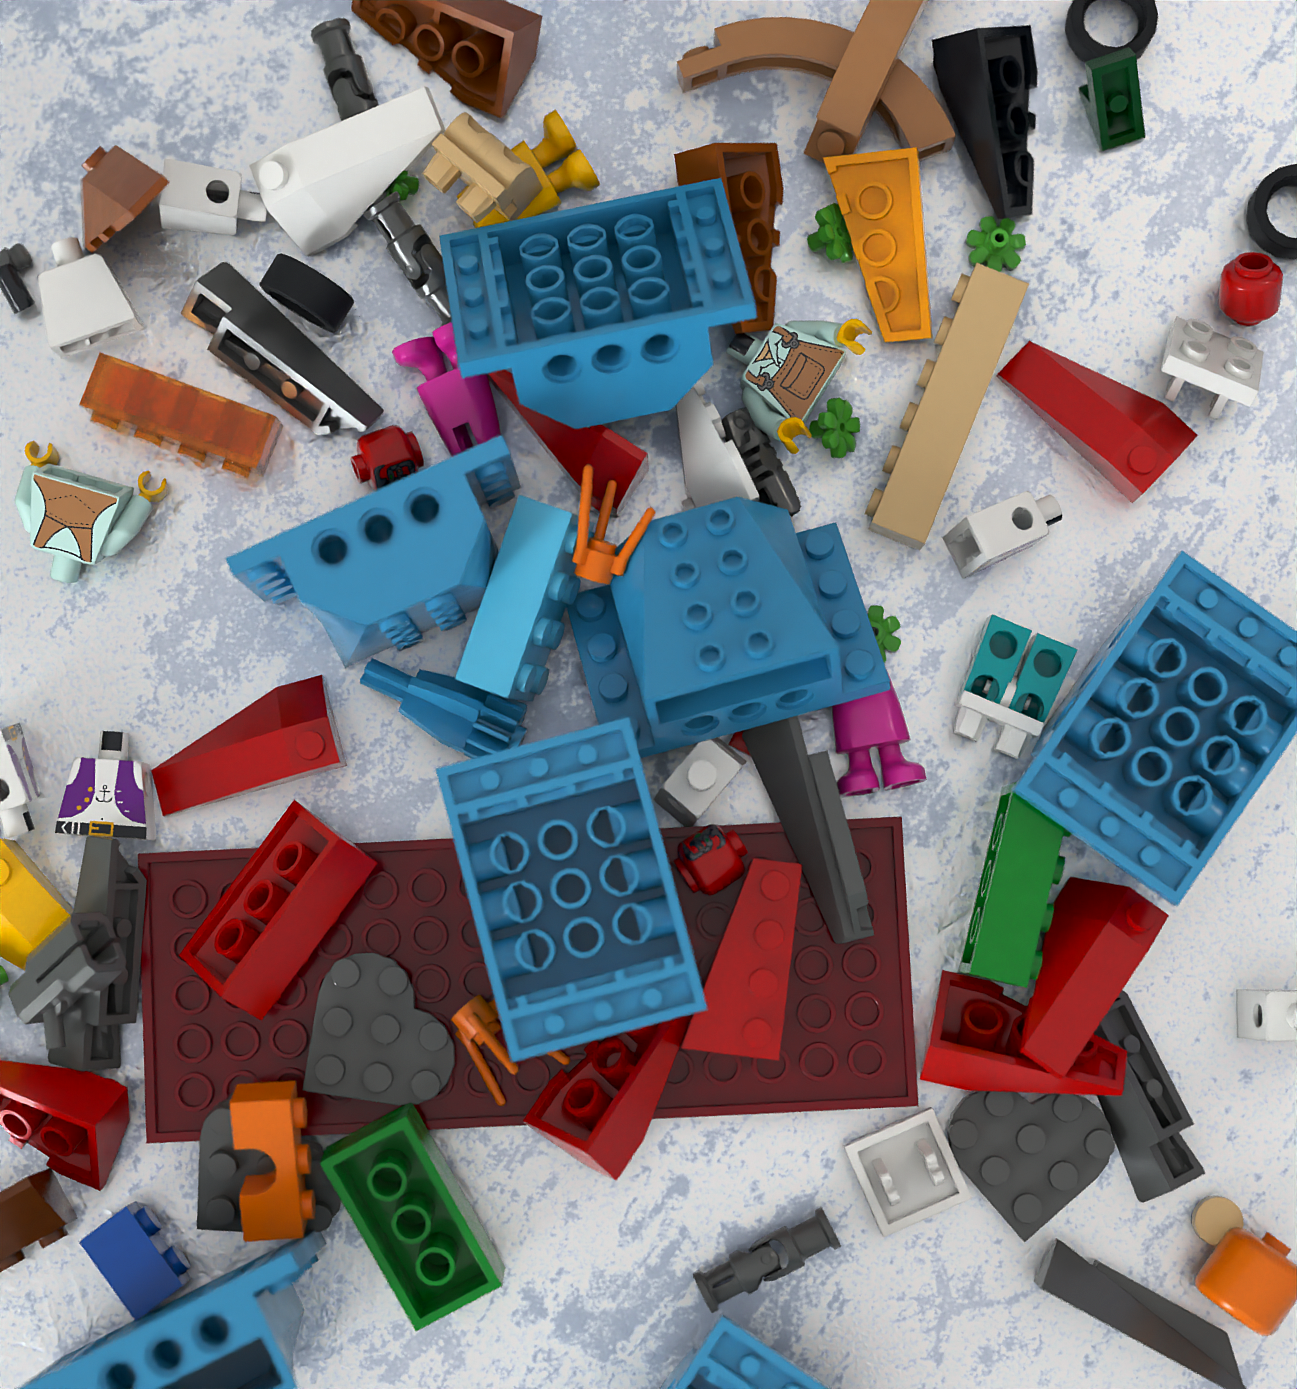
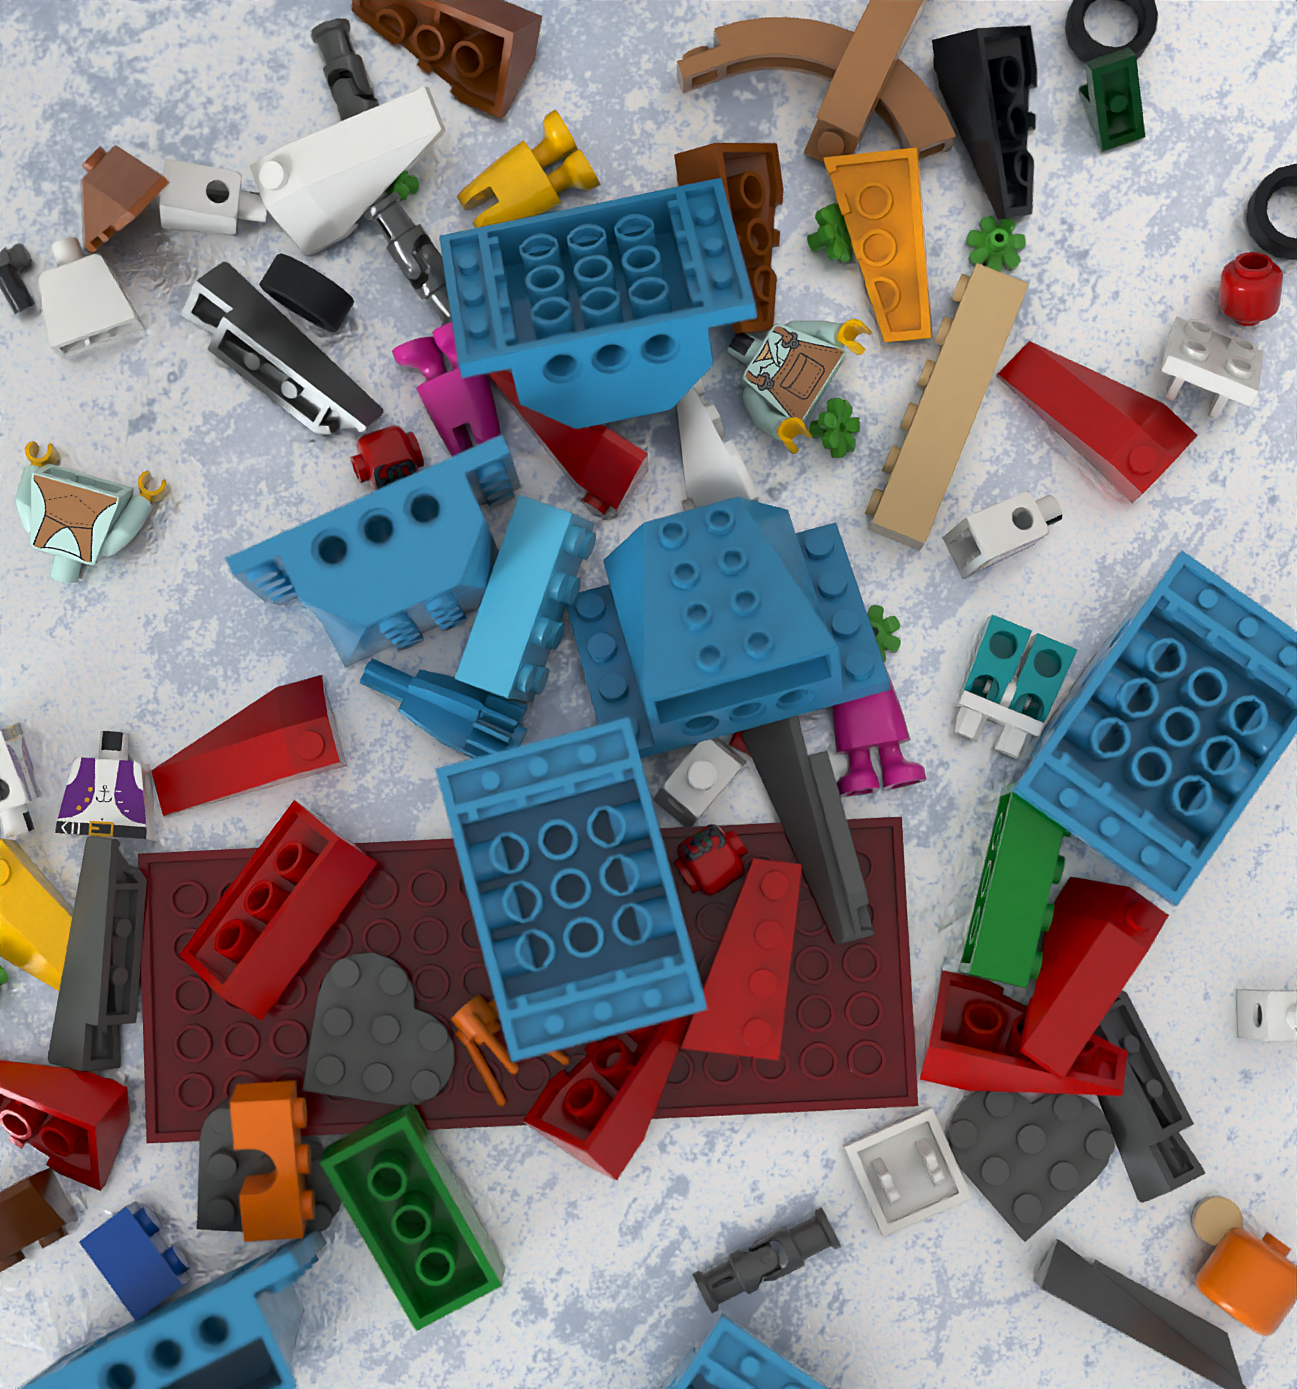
dark grey piece [8,912,126,1050] -> none
clear orange brick [79,352,283,479] -> none
tan hips [423,112,543,223] -> none
orange plant [572,465,655,584] -> none
dark grey hinge [721,407,802,517] -> none

